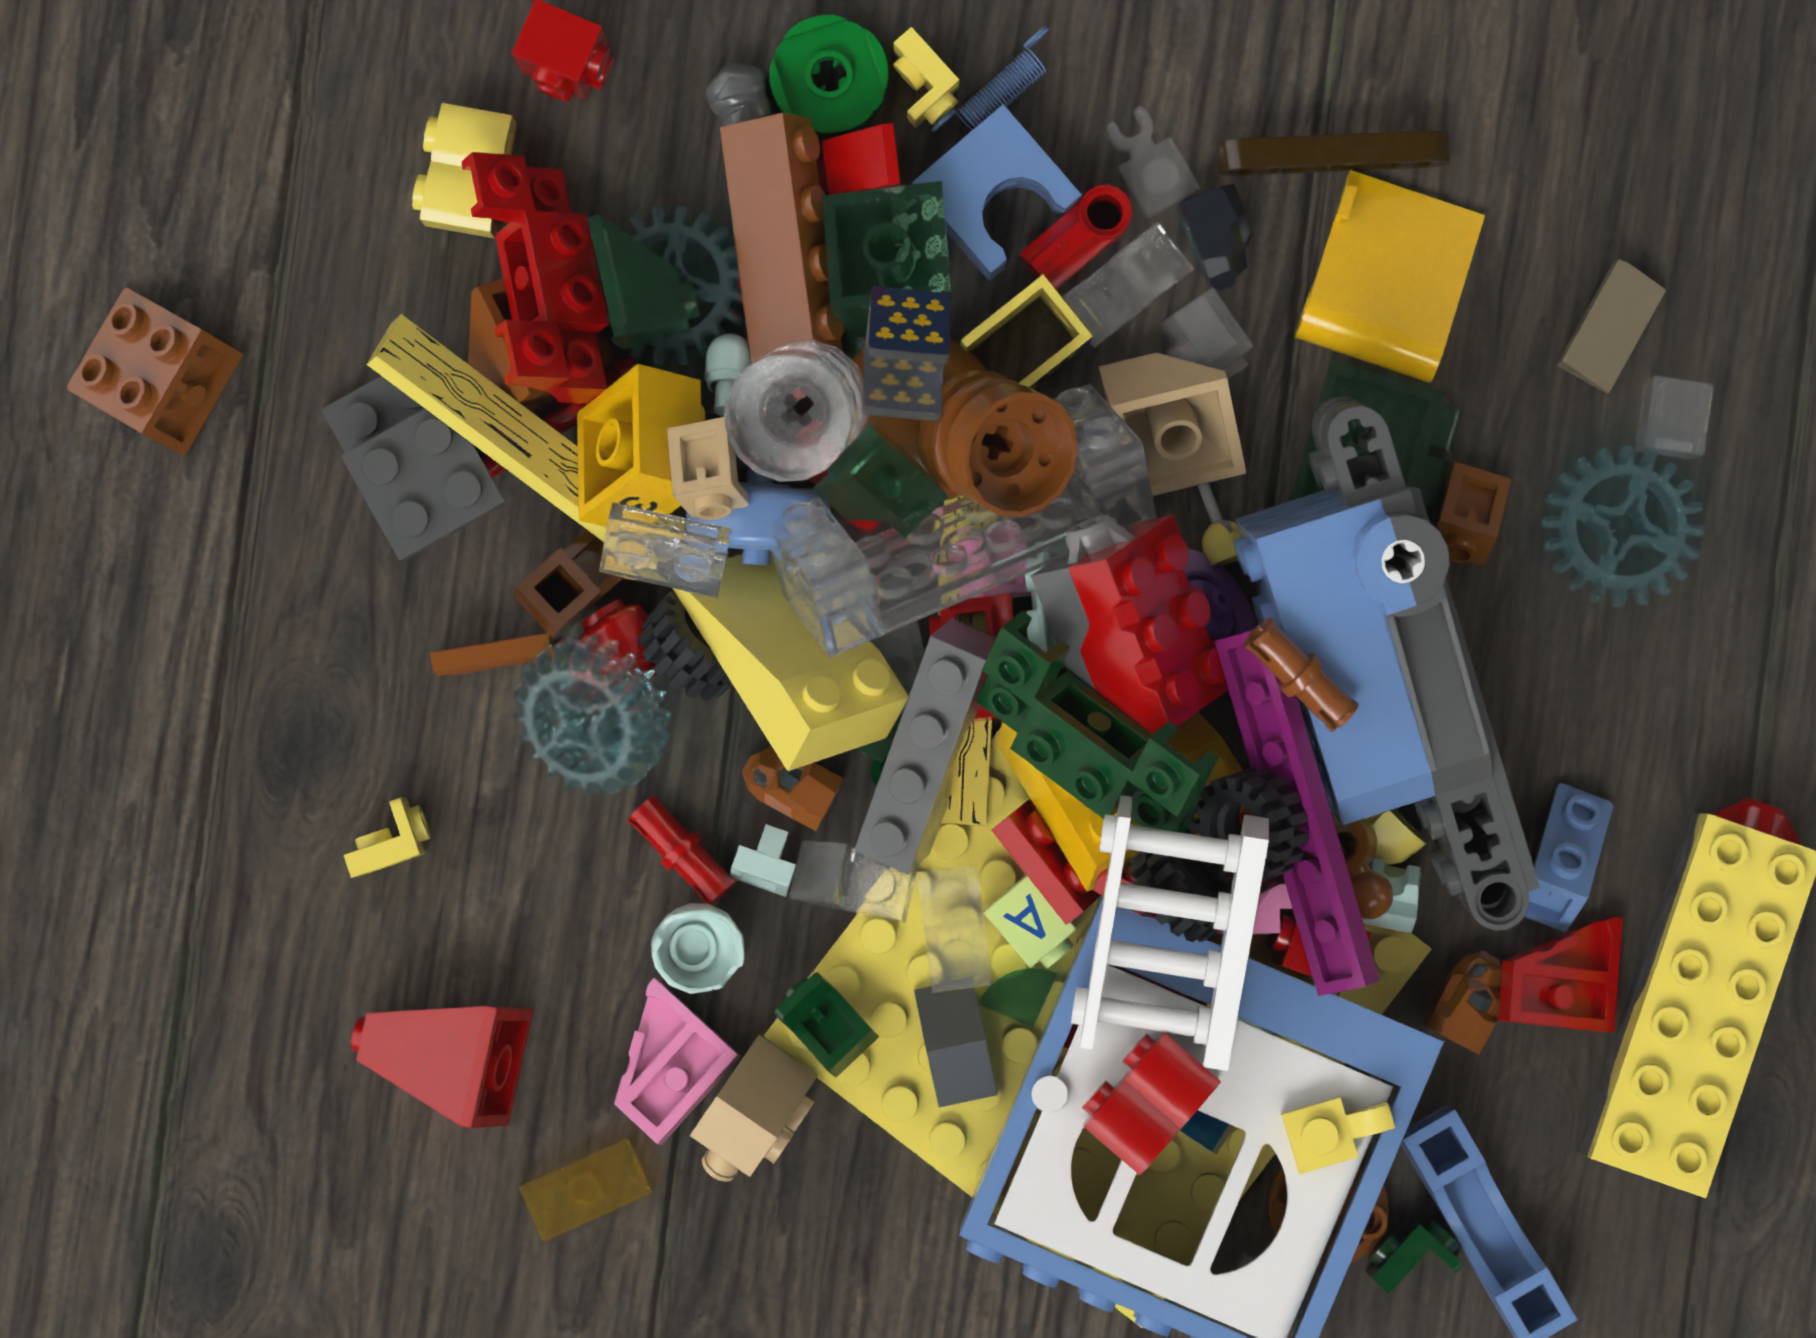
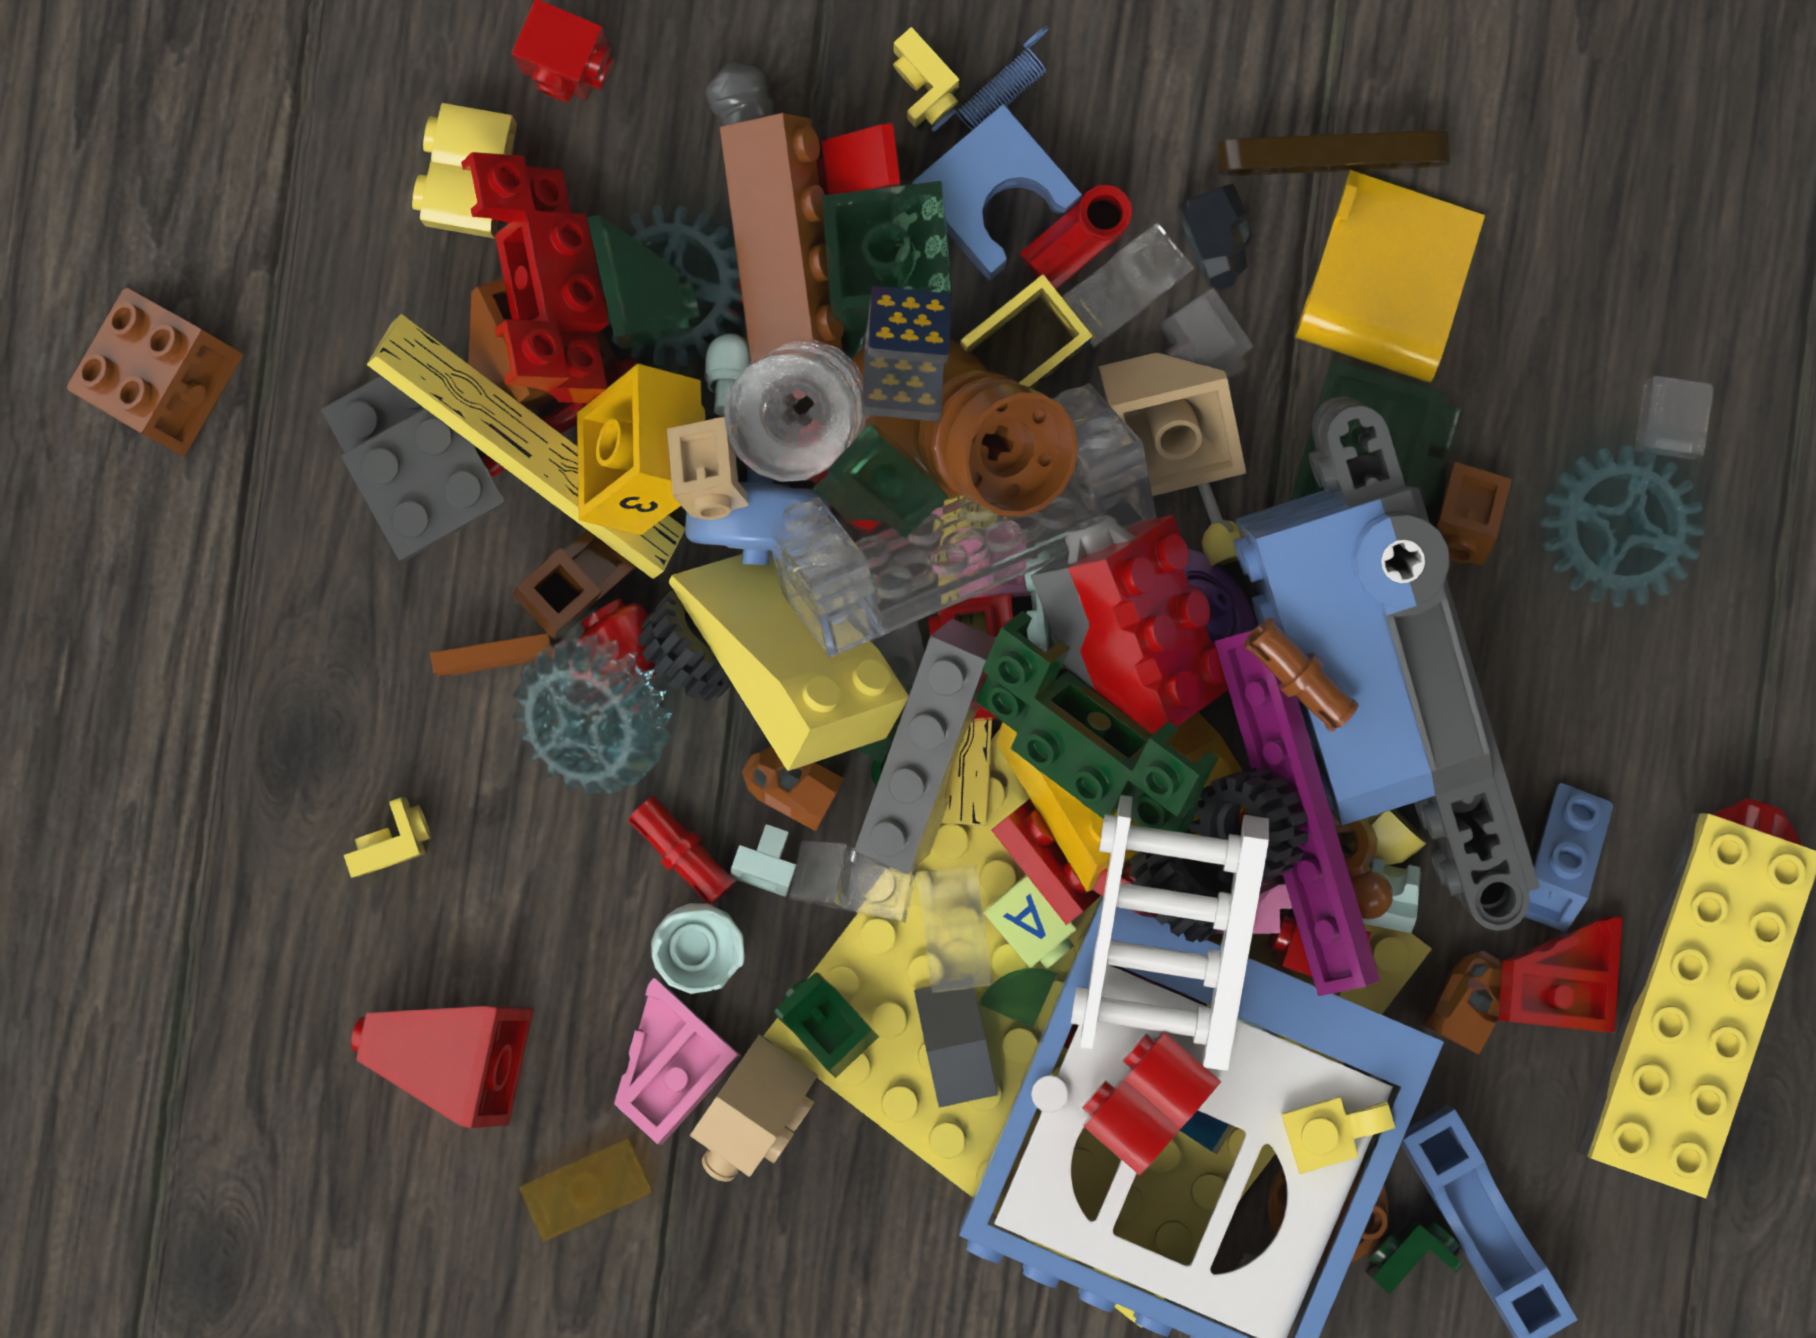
clear bracket [599,503,732,598] -> none
green plate [769,15,888,137] -> none
clear plate [1107,106,1200,220] -> none
dark tan slope [1556,258,1666,394] -> none

